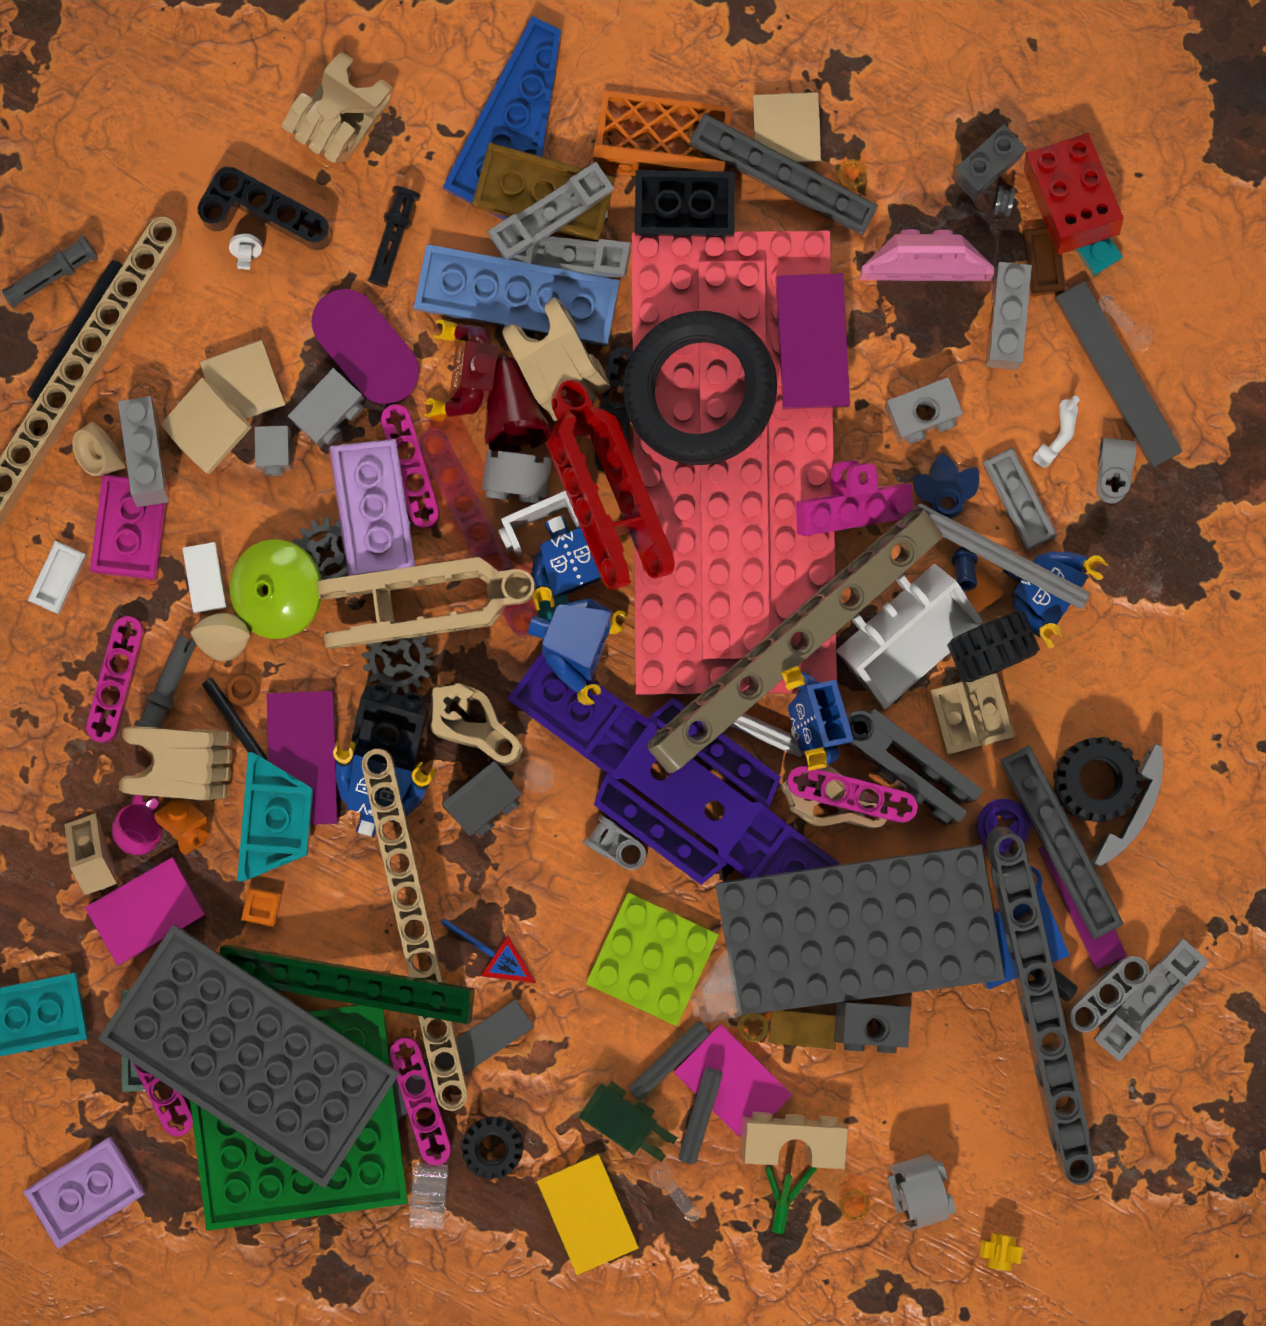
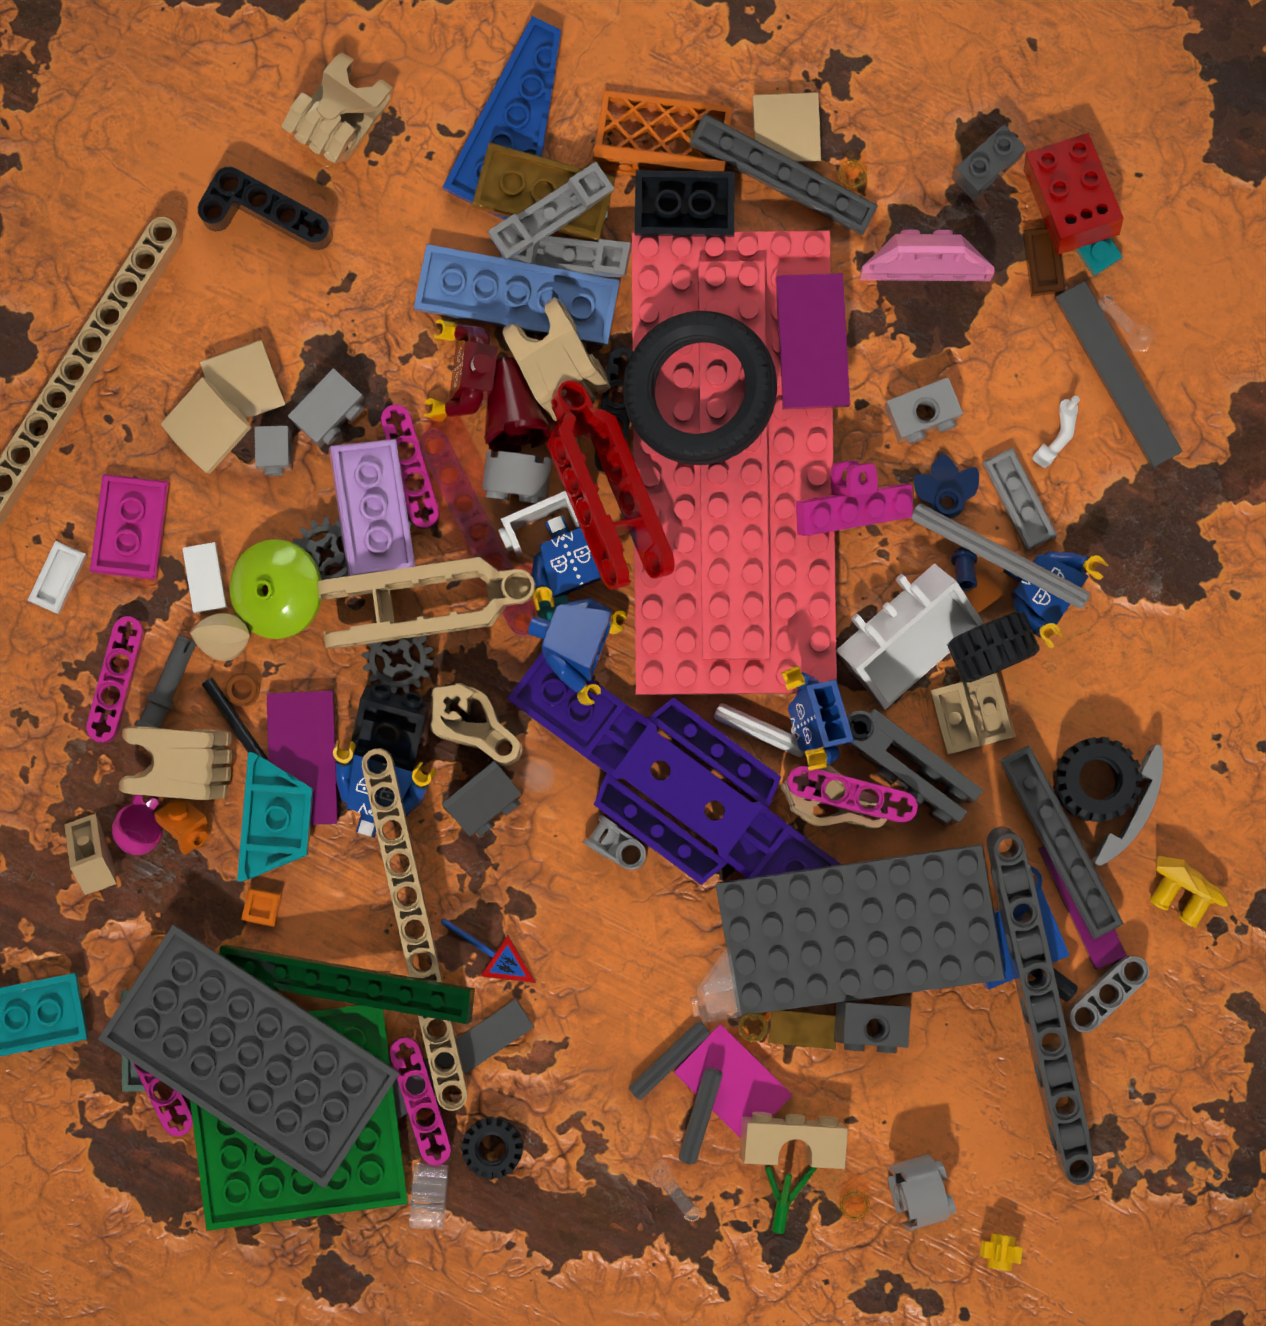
dark grey pin [2,234,99,308] -> none
lavender tile [23,1136,146,1249] -> none
black axle [27,260,123,401] -> none
tan piece [72,422,126,476] -> none
dark pink tile [85,857,206,966] -> none
light grey arch [118,396,170,507] -> none
white plate [229,234,262,270] -> none
magenta tile [312,289,419,405] -> none
black pin [367,186,421,288] -> none
yellow tile [537,1153,639,1275] -> none
clear green hinge [578,1080,678,1162] -> none
lime plate [586,893,719,1026] -> none
dark tan beam [646,507,943,773] -> none
dark purple gear [976,799,1030,852] -> none
light grey arch [985,262,1032,370] -> none
dark grey bush [993,185,1015,217] -> none
light grey slope [1094,938,1209,1062] -> none
light grey piece [1096,437,1136,504] -> none
none -> yellow connector [1149,856,1228,928]

